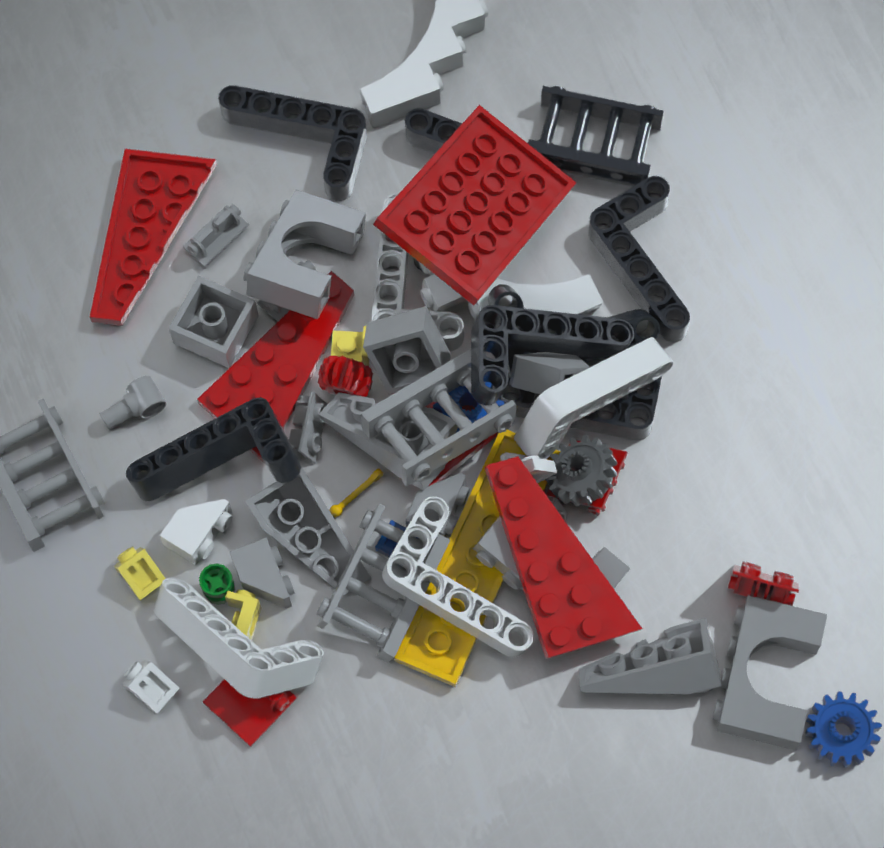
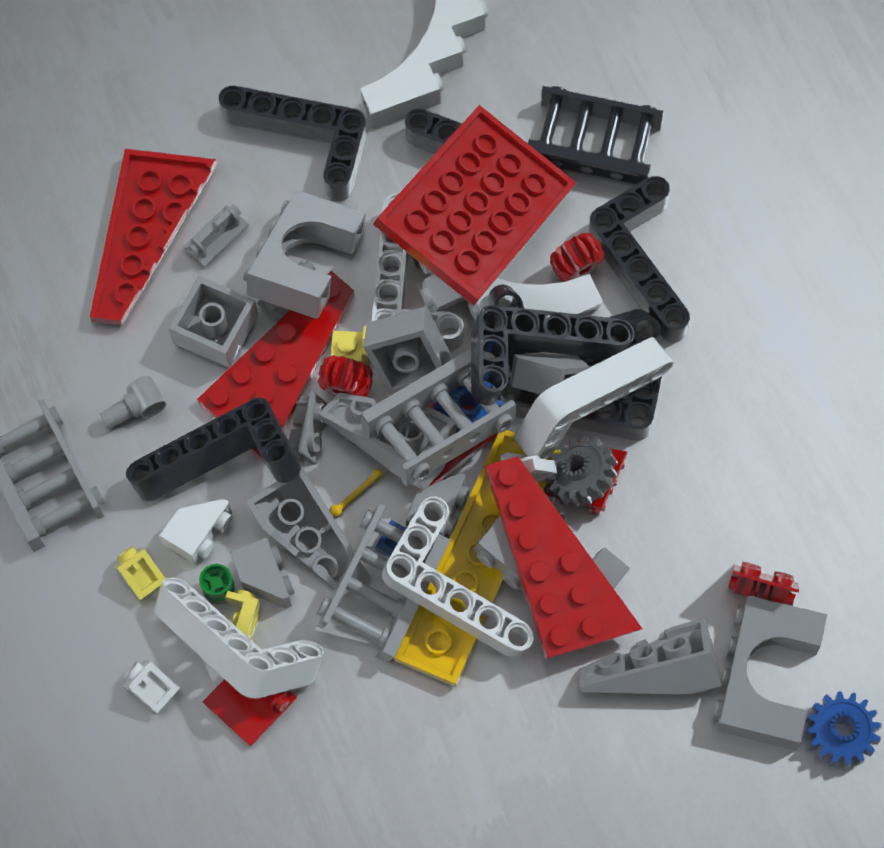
none -> red gear [549,233,605,282]

